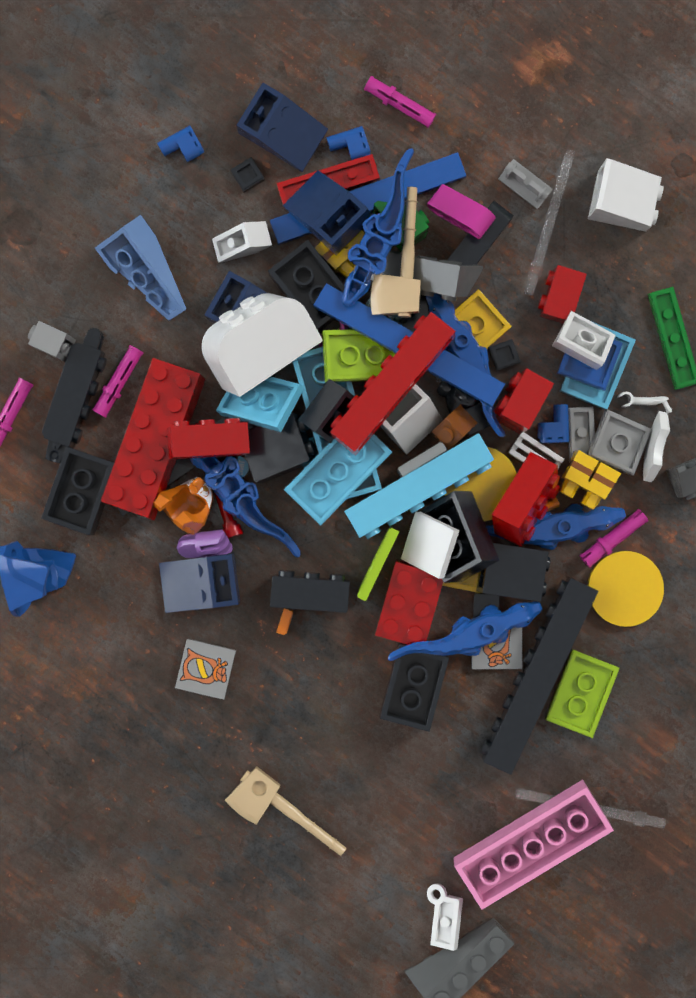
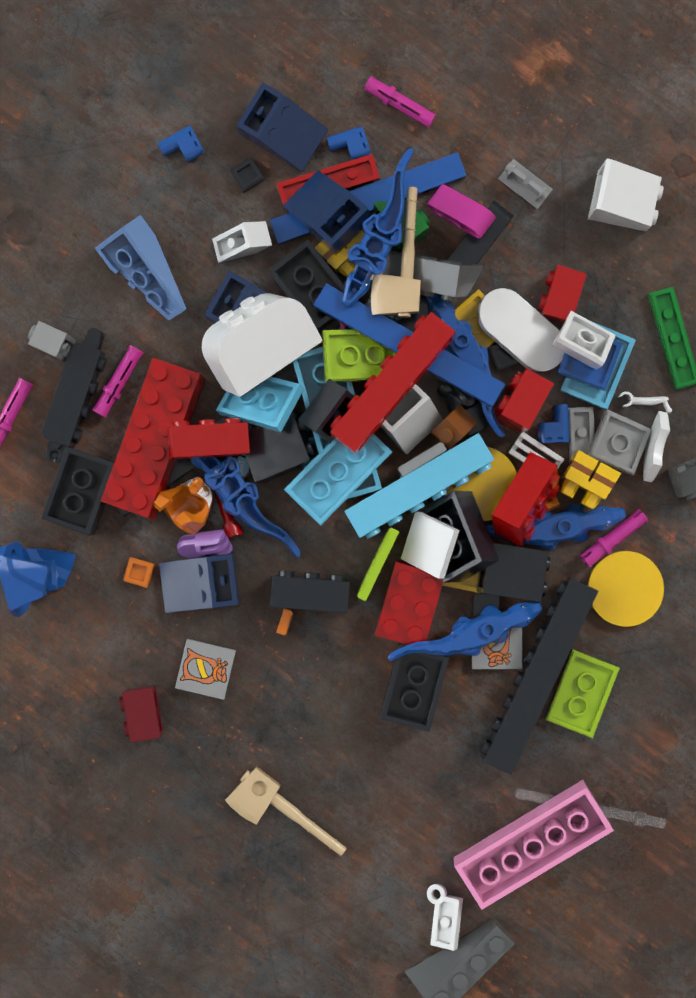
clear bar [524,149,576,296] -> none
none -> dark red brick [119,685,164,743]
none -> orange tile [123,557,155,588]
none -> white tile [478,288,564,372]

